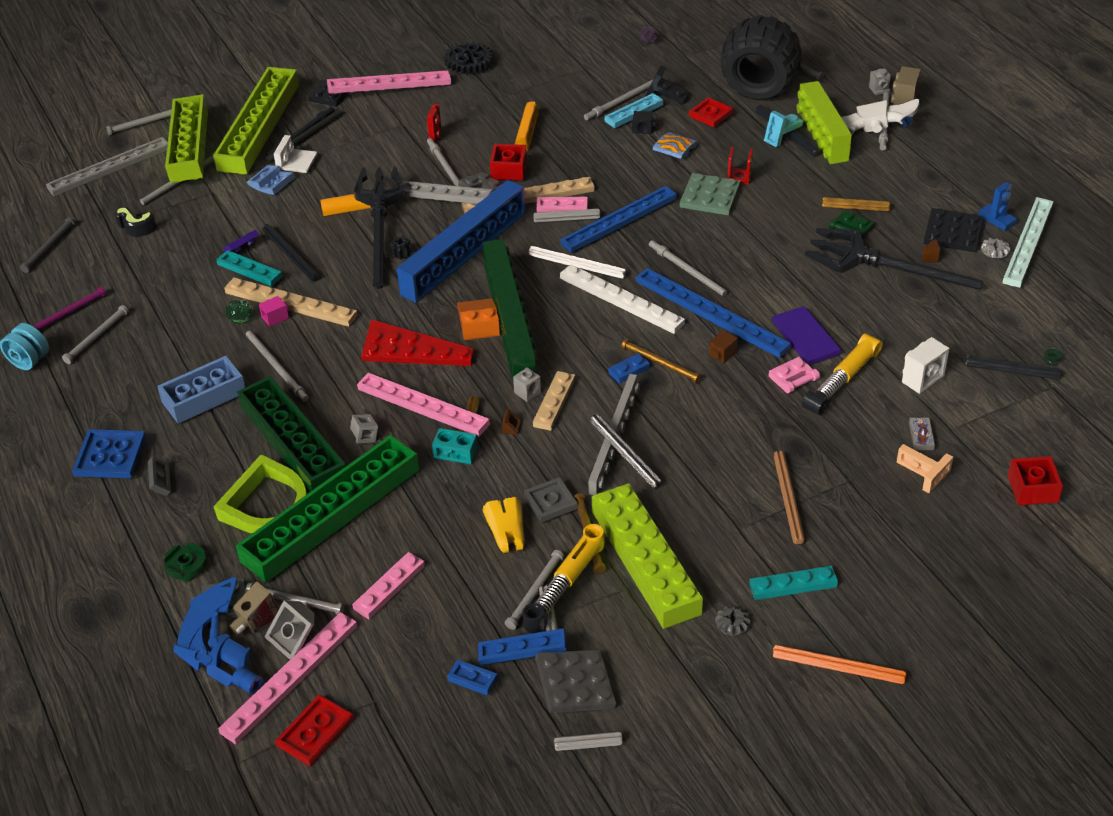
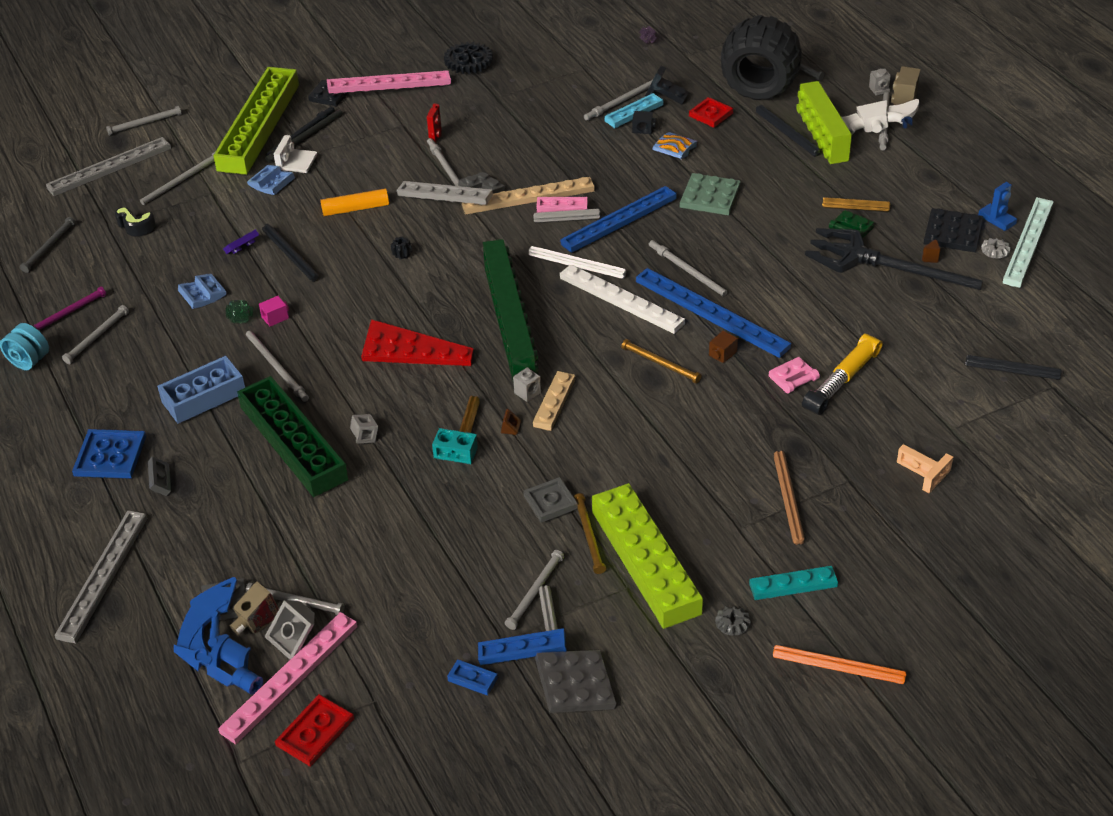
dark green plate [164,543,207,582] -> none
lime brick [165,94,208,183] -> none
lime window [214,455,307,533] -> none
teal plate [217,250,283,287] -> none
tan plate [225,277,358,327] -> none
green brick [236,435,419,583] -> none
bright pink plate [352,552,425,619] -> none
black piece [354,166,405,289] -> none
bright pink plate [357,373,490,437] -> none
blue brick [397,180,525,303] -> none
orange slope [457,298,500,340] -> none
yellow piece [483,497,525,553] -> none
red brick [490,144,527,181] -> none
light orange brick [515,101,539,151] -> none
piece [523,524,604,633] -> none
light grey axle [554,732,622,751] -> none
light grey plate [589,374,640,495] -> none
axle [590,413,662,489] -> none
blue plate [608,353,650,384] -> none
red piece [728,147,753,184] -> none
medium azure bracket [764,111,803,147] -> none
dark purple tile [772,306,841,365] -> none
white brick [902,337,949,394] -> none
tile [909,418,935,450] -> none
red brick [1007,456,1063,505] -> none
clear green bush [1043,348,1062,366] -> none
none -> light grey tile [55,511,148,644]
none -> medium blue slope [178,274,226,309]

